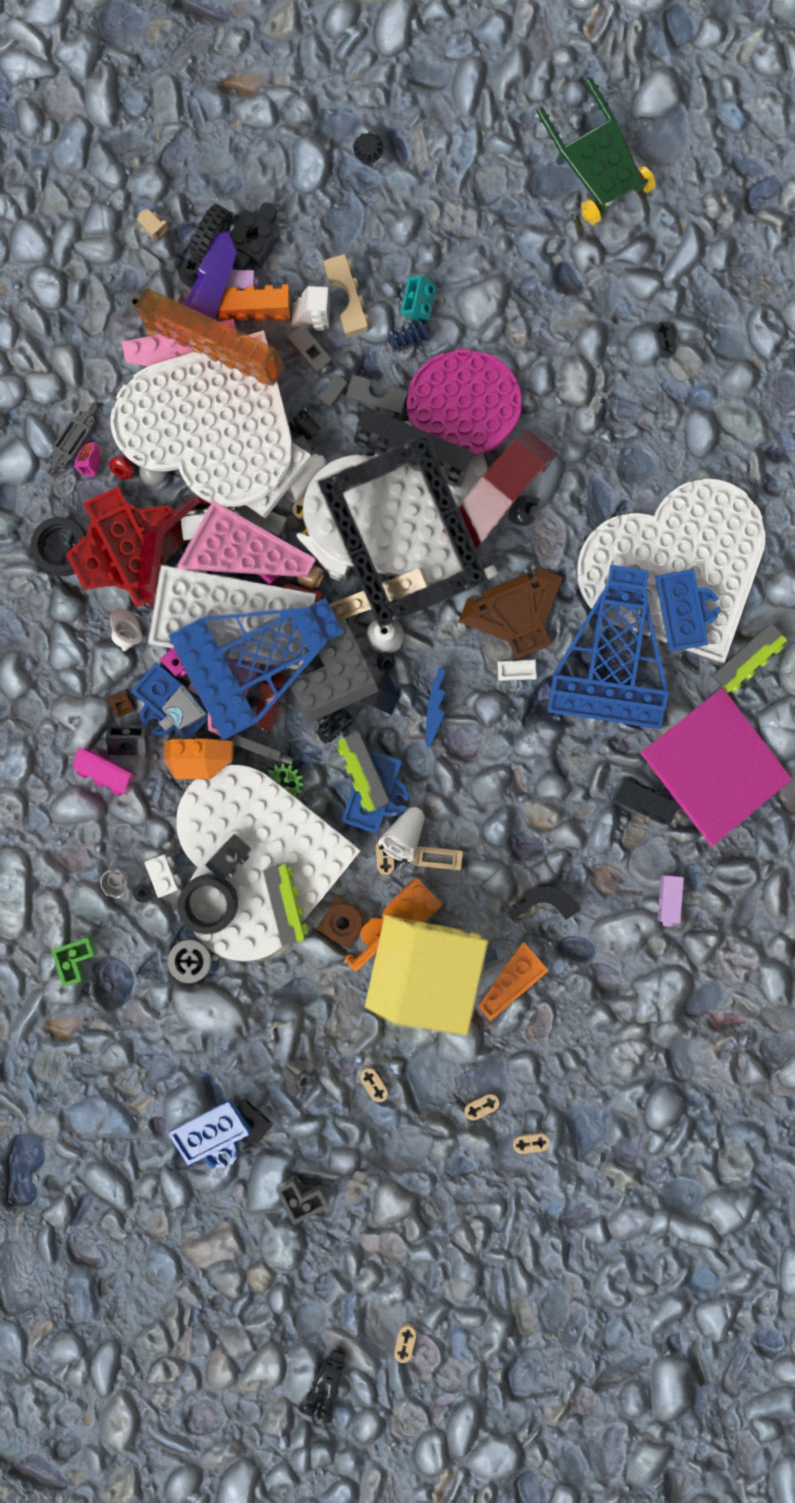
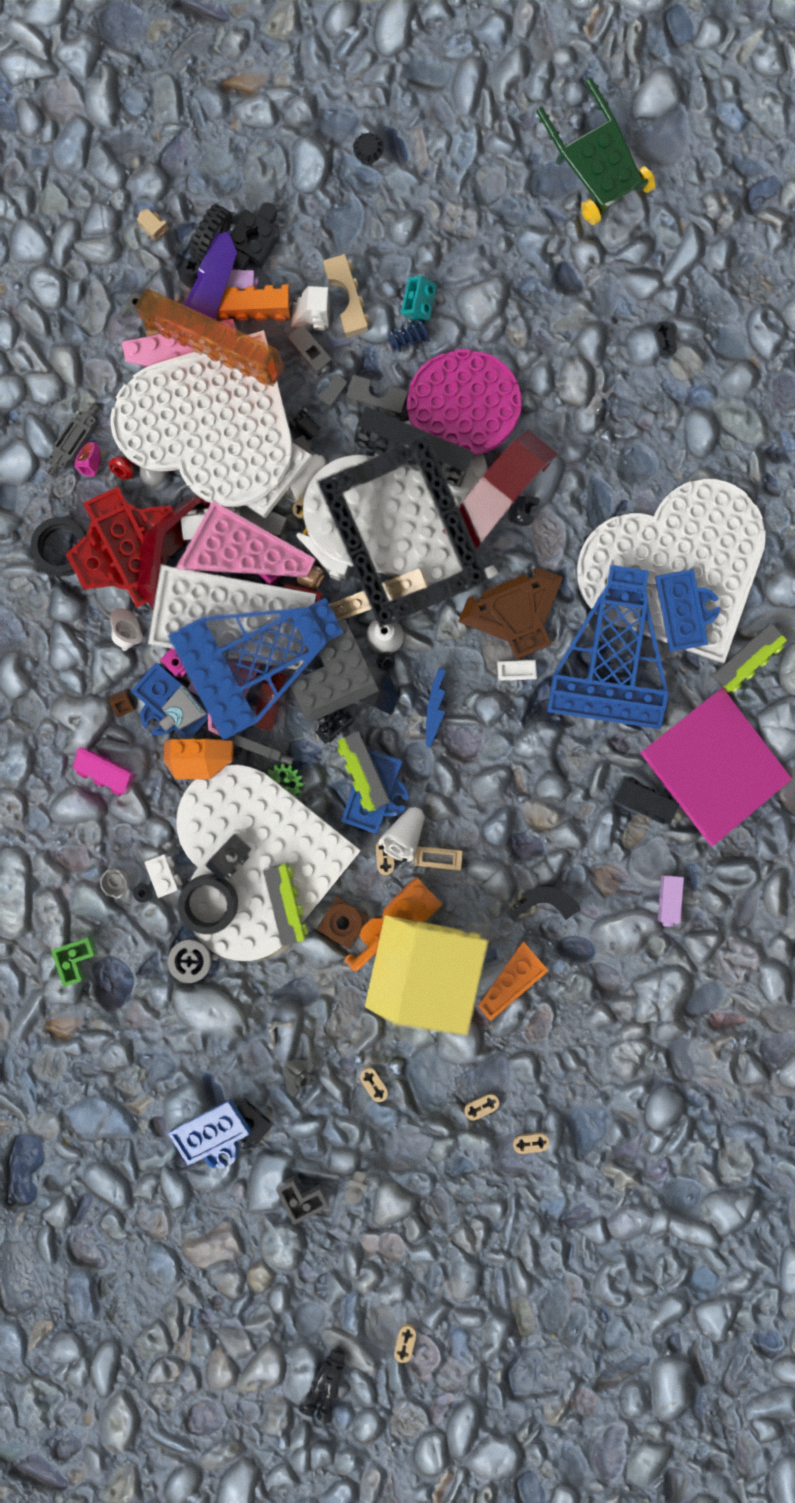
black brick [105,725,149,756] -> none

